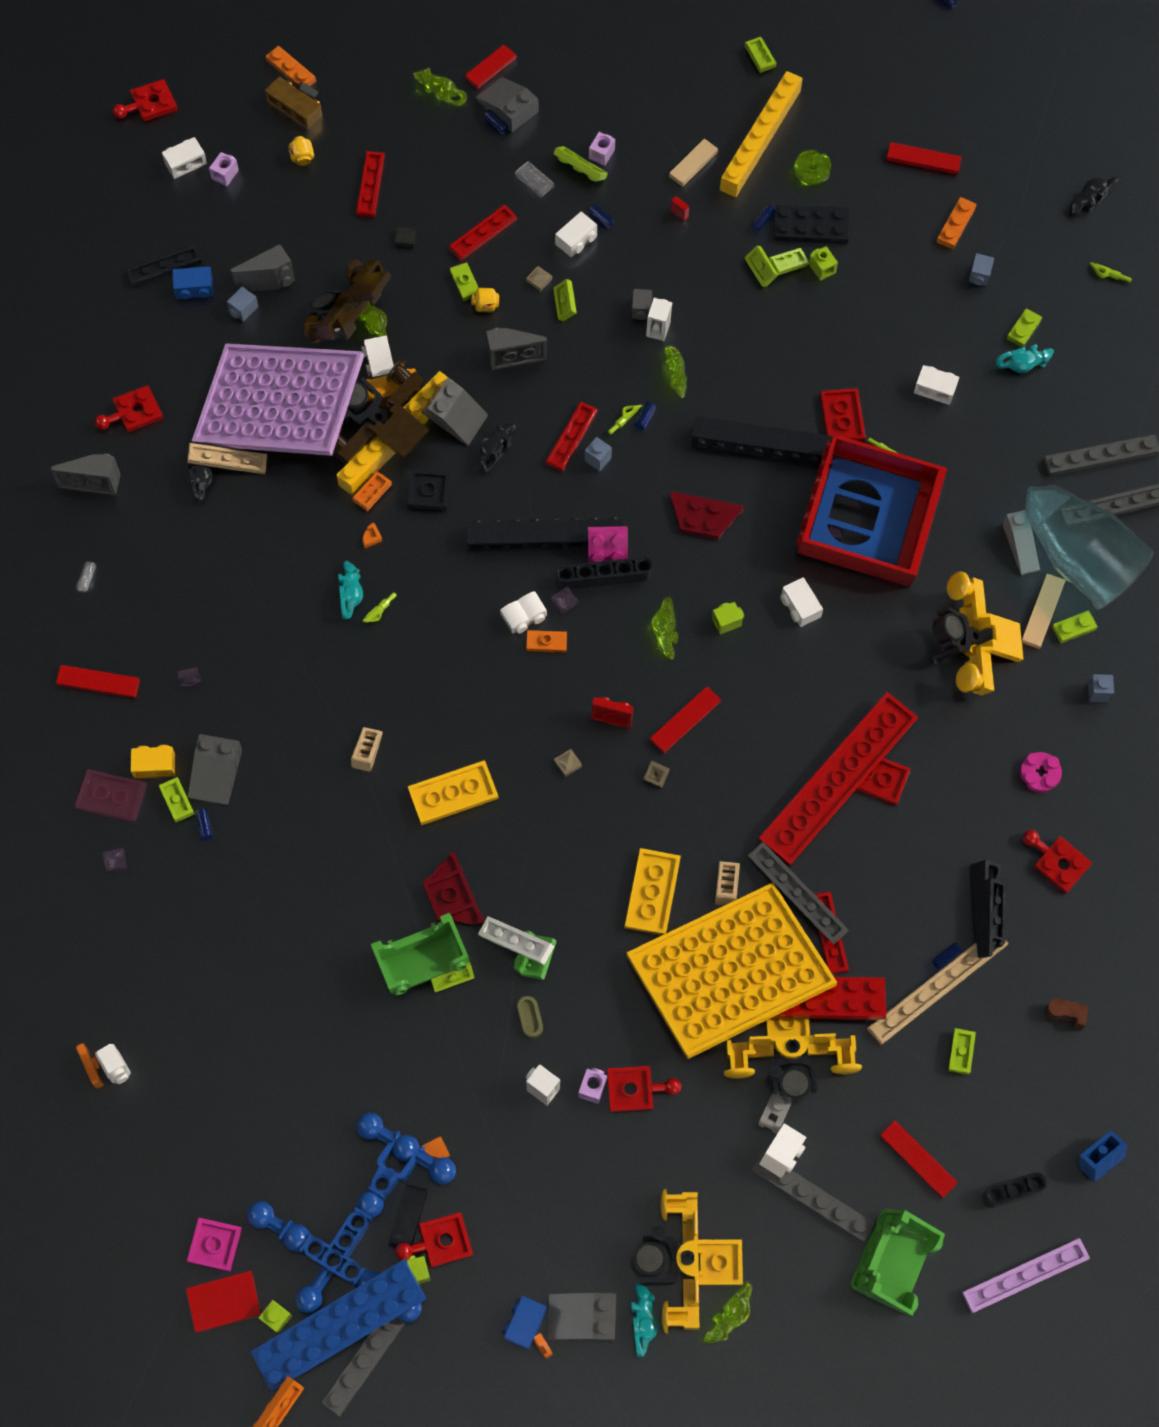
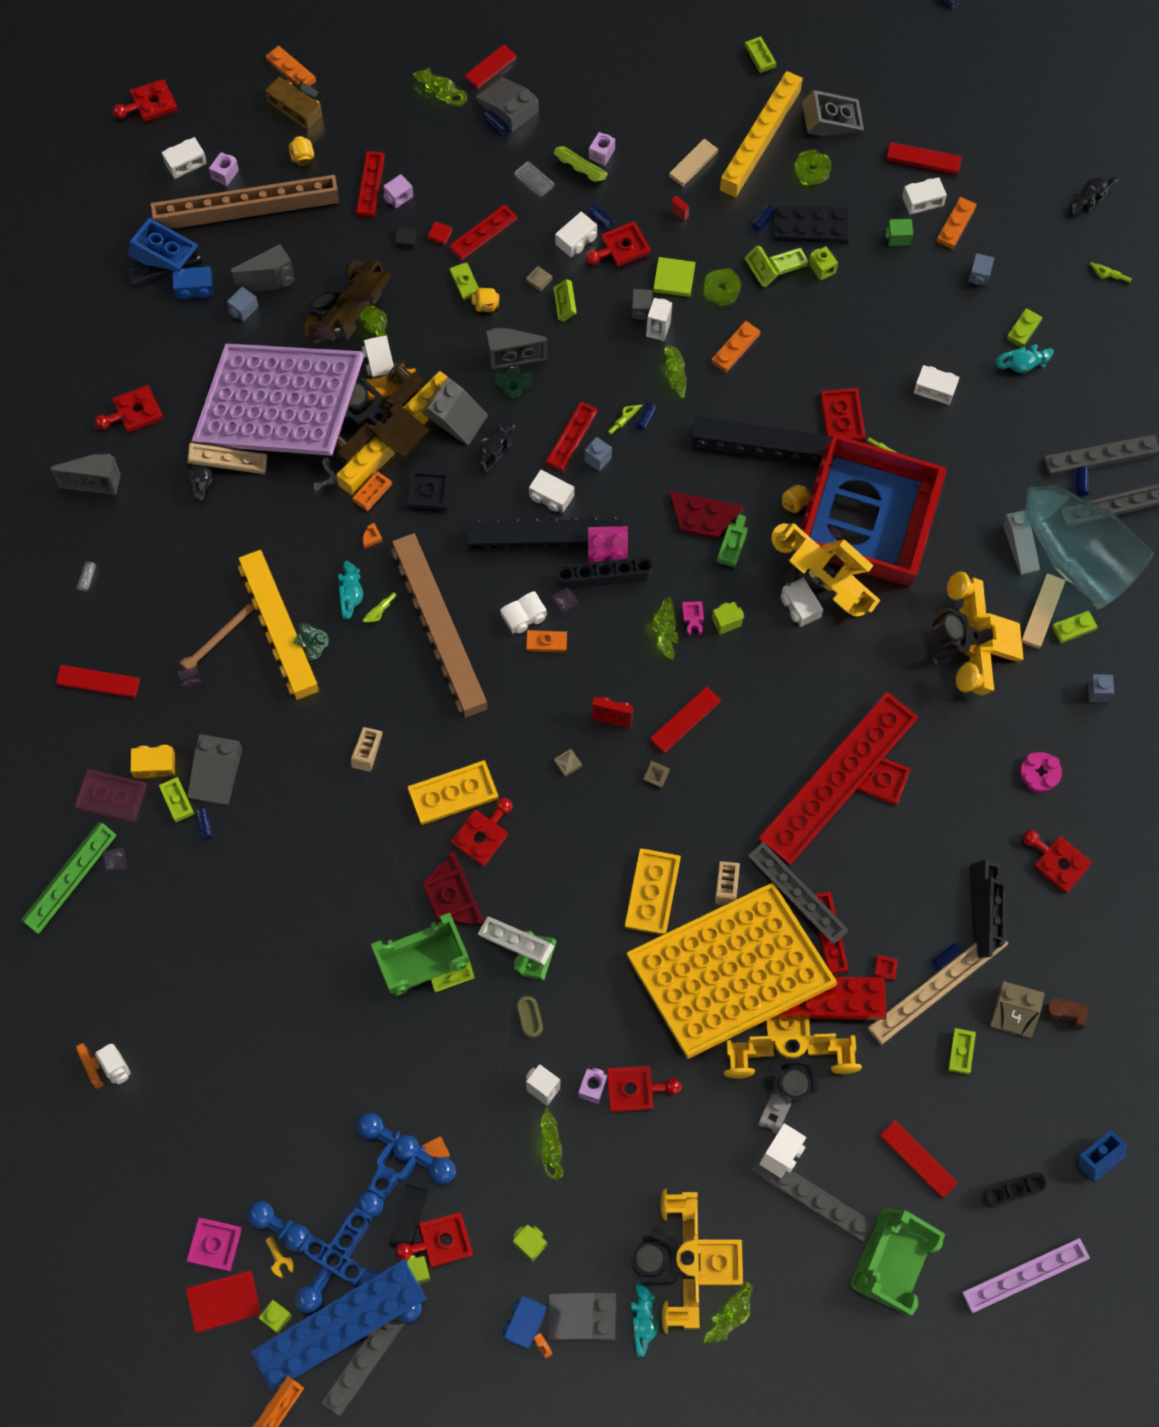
none -> bright green plate [21,822,117,934]
none -> blue slope [128,218,198,271]
none -> medium nougat brick [151,175,339,229]
none -> medium nougat piece [179,604,254,675]
none -> yellow brick [237,550,319,700]
none -> yellow bar [266,1236,294,1278]
none -> clear green plate [293,623,329,660]
none -> clear piece [314,458,337,490]
none -> lavender brick [383,174,413,208]
none -> medium nougat brick [391,533,487,718]
none -> red tile [428,221,452,246]
none -> red plate [451,798,512,867]
none -> clear green plate [495,364,533,398]
none -> lime brick [513,1224,547,1262]
none -> white brick [529,470,574,514]
none -> clear neon green animal [540,1107,564,1180]
none -> red plate [585,221,651,267]
none -> lime tile [653,257,696,297]
none -> dark pink plate [682,601,704,636]
none -> clear neon green plate [703,268,741,305]
none -> orange plate [711,321,761,373]
none -> bright green hinge [717,514,748,568]
none -> yellow piece [771,523,880,617]
none -> yellow head [782,485,811,513]
none -> dark grey slope [802,90,864,136]
none -> red tile [873,955,898,981]
none -> bright green brick [885,219,913,246]
none -> white brick [902,178,947,215]
none -> dark tan slope [990,981,1045,1039]
none -> clear blue axle [1077,466,1089,496]

